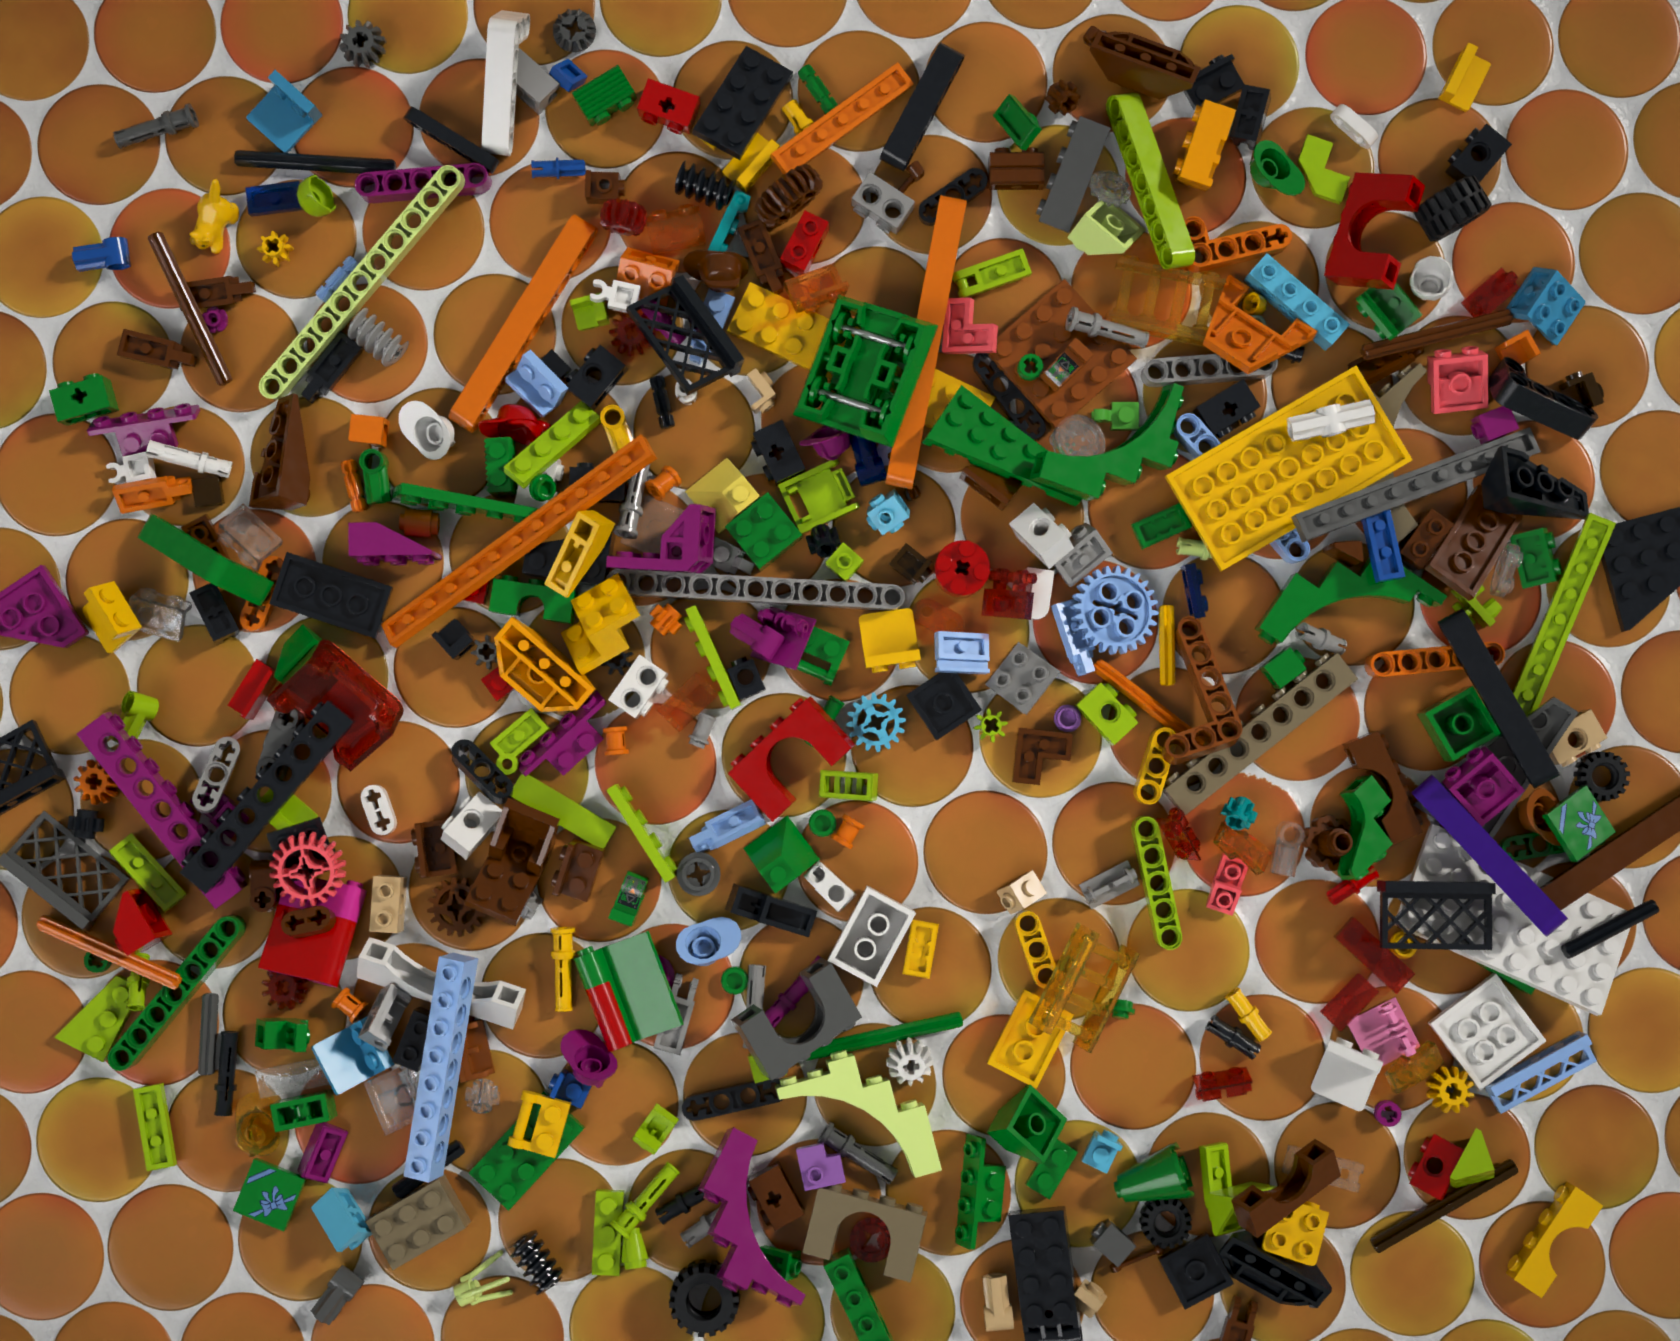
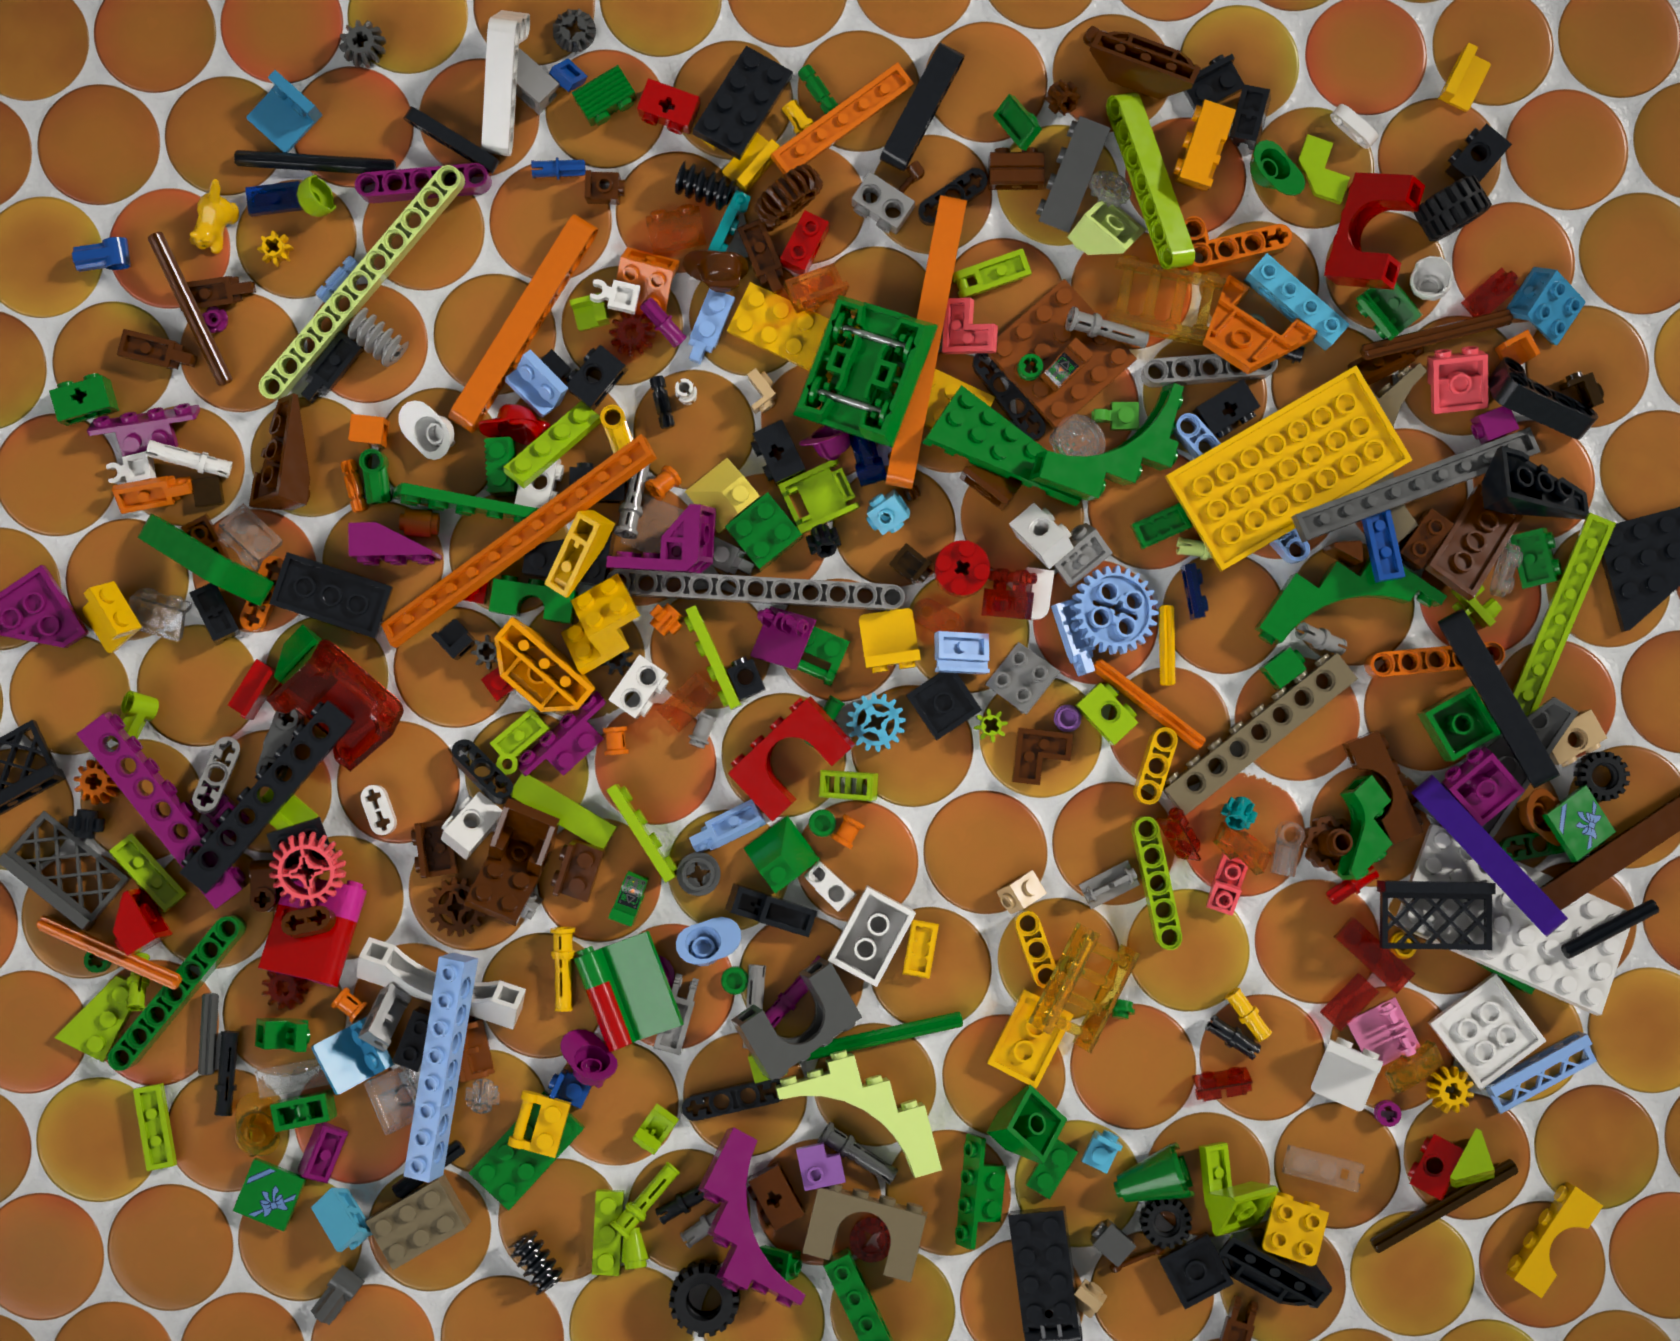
dark grey pin [113,103,199,149] -> none
tan brick [369,874,407,933] -> none
yellowish green plant [453,1250,513,1307] -> none
green plate [529,474,556,502] -> none
clear red gear [600,198,647,236] -> none
black fence [626,275,744,396] -> none
magenta piece [729,613,785,661] -> none
lime brick [825,542,864,582] -> none
white gear [886,1037,934,1086] -> none
tan piece [983,1273,1014,1332] -> none
dark orange beam [1162,616,1243,765] -> none
reddish brown arch [1231,1139,1341,1238] -> none
yellow hinge [1242,292,1267,315] -> none
white piece [1287,399,1375,442] -> none

